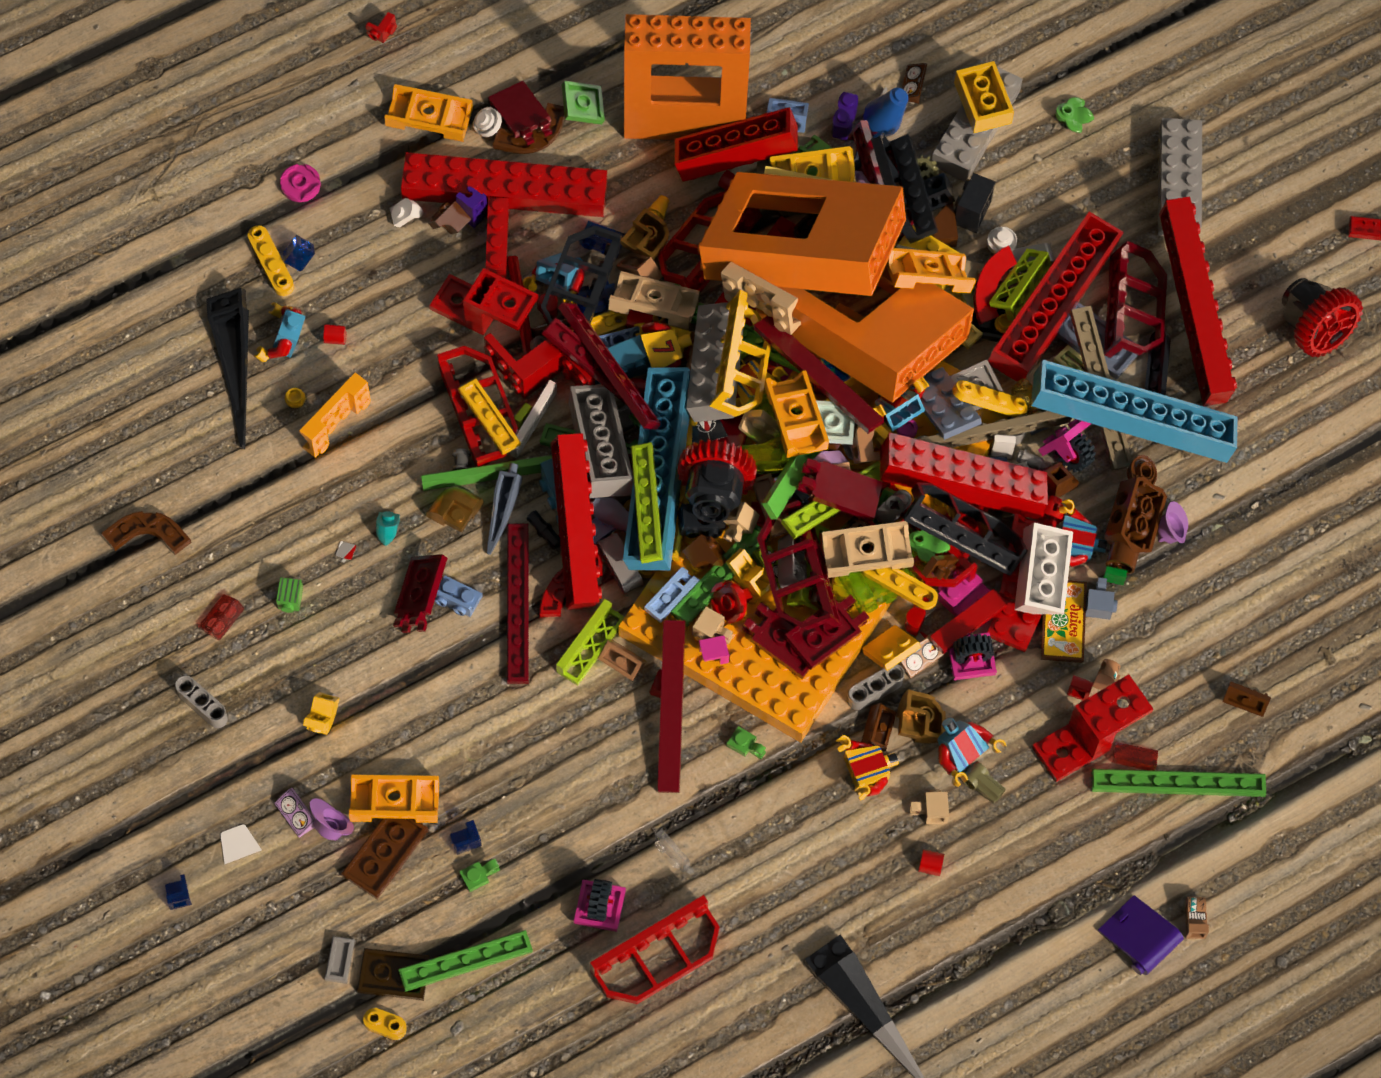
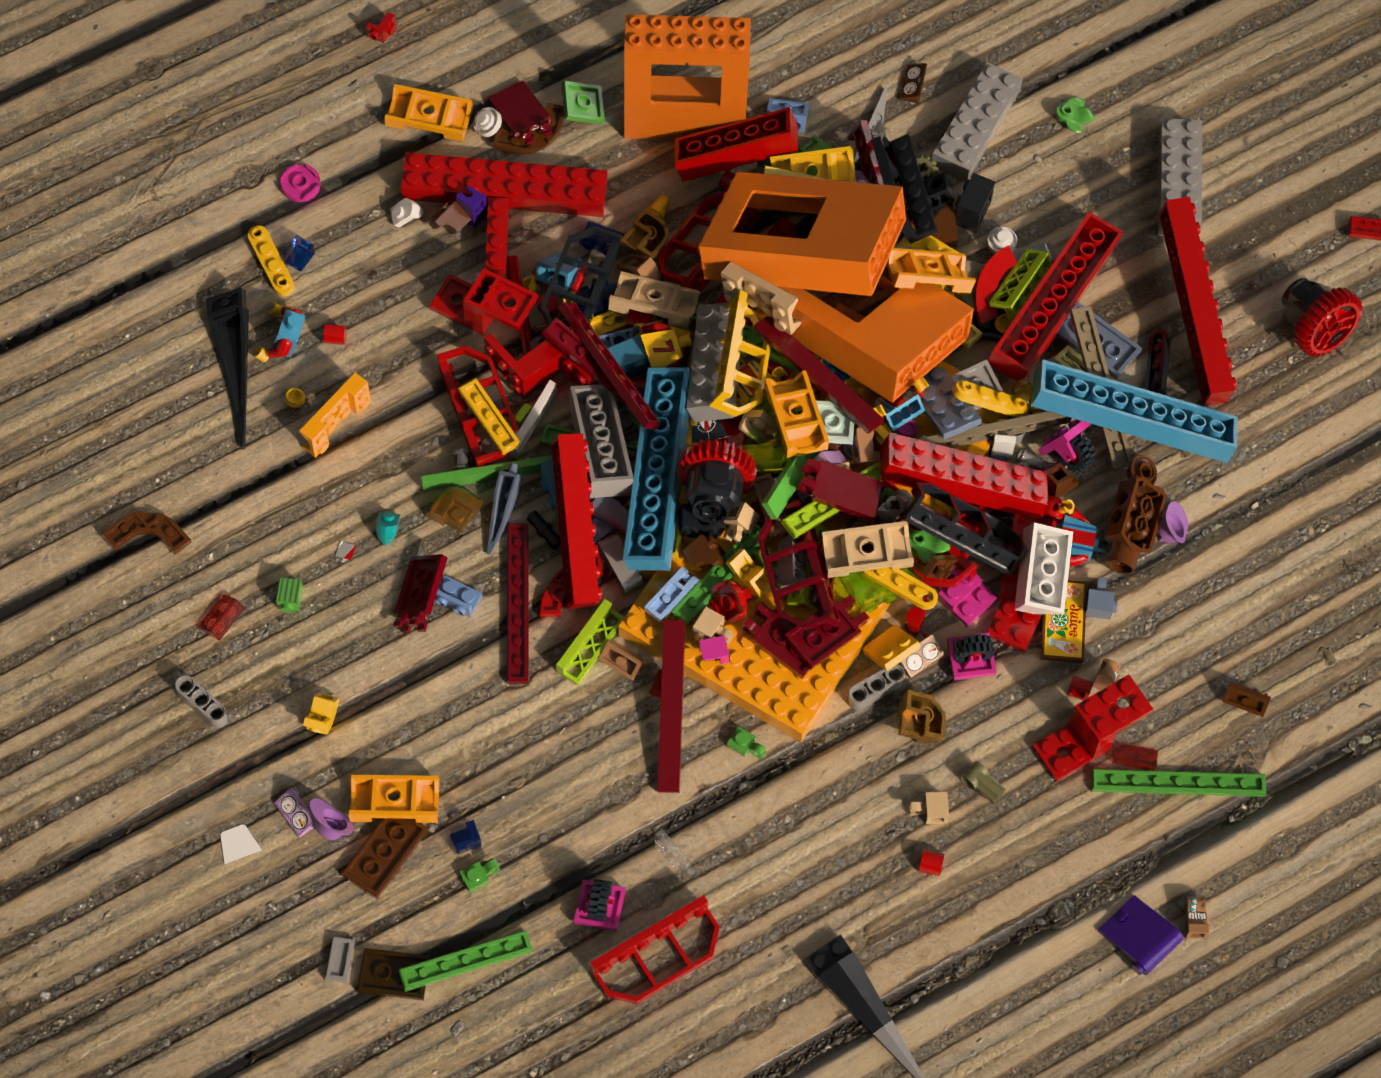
clear blue panel [165,874,192,910] -> none
yellow plate [363,1008,407,1040] -> none
lime tile [631,442,663,564] -> none
dark purple brick [832,92,858,140] -> none
torso [836,735,899,800] -> none
reddish brown slope [861,703,897,752] -> none
blue cone [863,88,908,136] -> none
red tile [929,589,1008,654] -> none
torso [937,717,1006,787] -> none
yellow brick [954,61,1014,133] -> none
green tile [1103,566,1127,585] -> none
dark red plate [1104,241,1167,358] -> none

